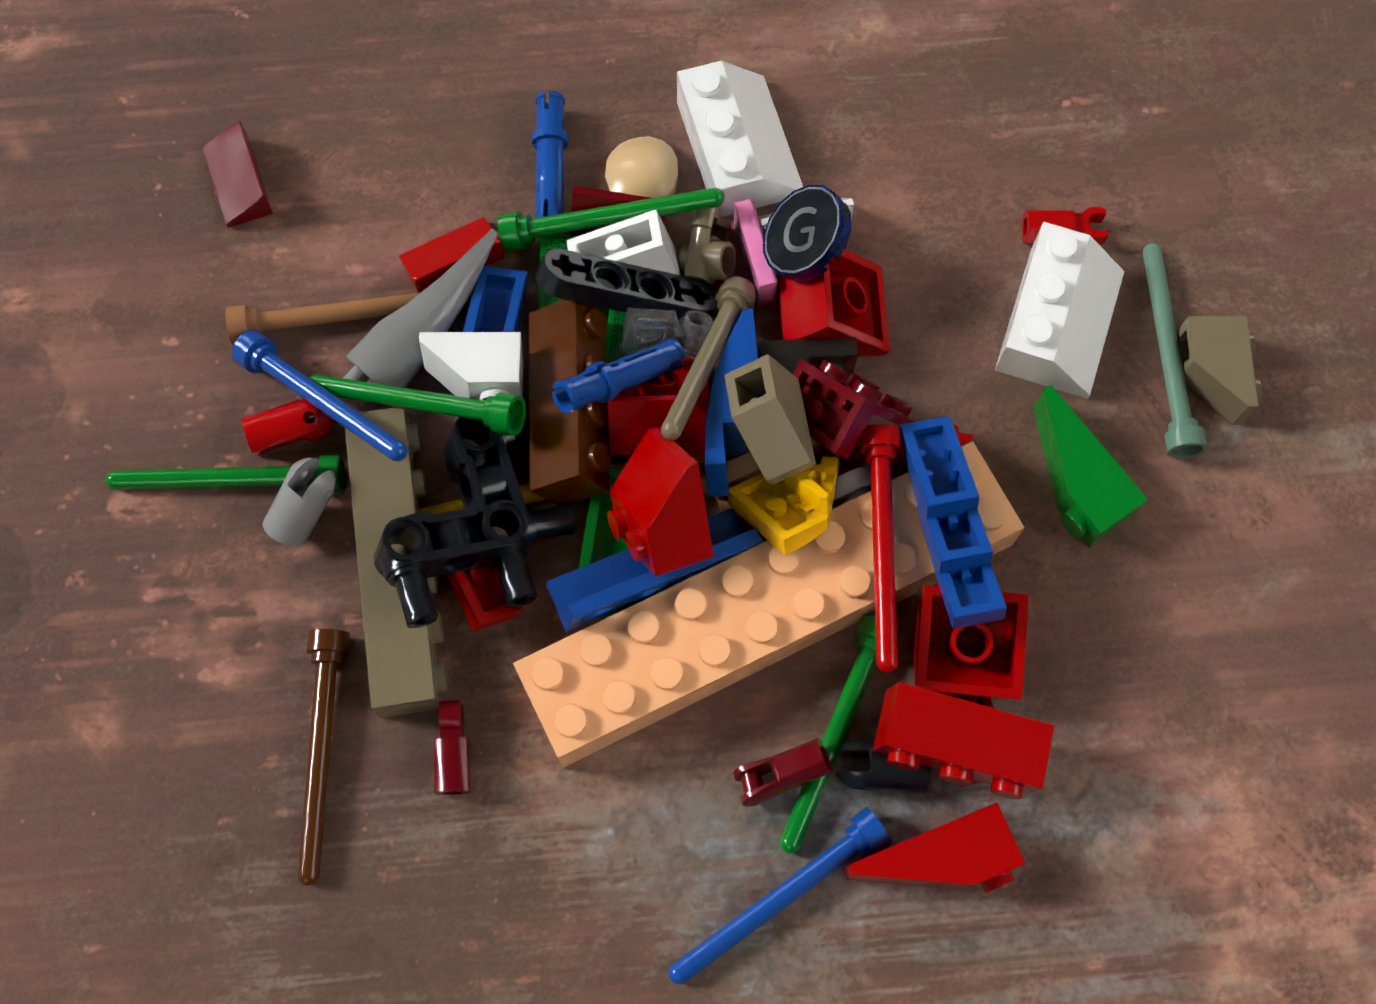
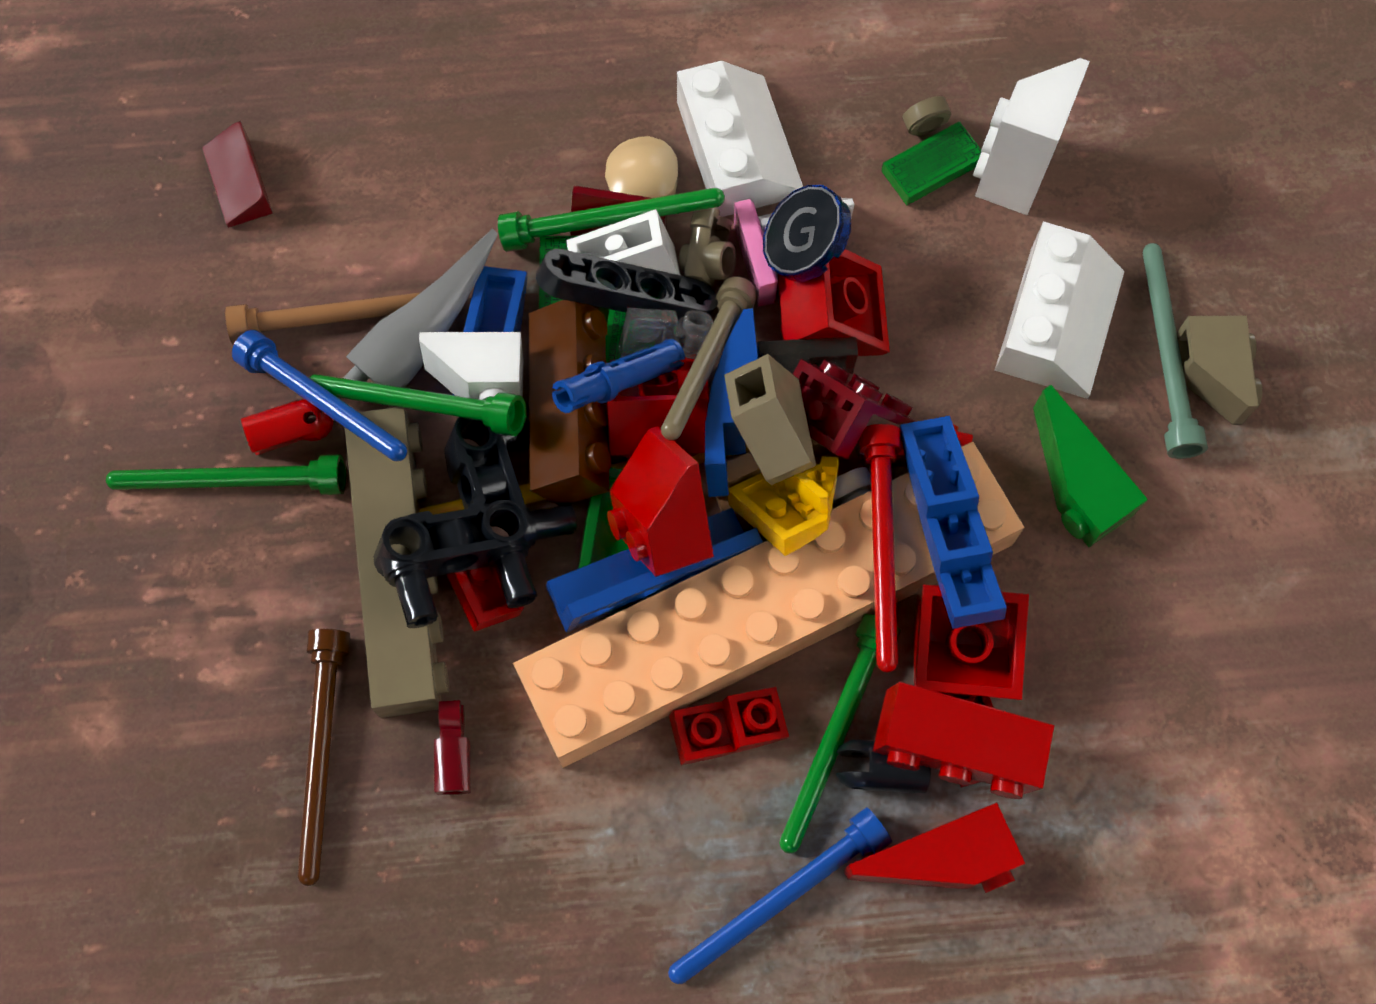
light grey piece [262,458,336,547] -> none
red slope [399,217,504,293] -> none
blue pin [532,91,568,218] -> none
dark red bar [733,738,833,807] -> none
red bar [1022,207,1109,246] -> none
none -> red slope [669,687,789,766]
none -> green tile [881,121,981,206]
none -> dark tan tile [902,96,951,136]
none -> white slope [973,58,1090,215]

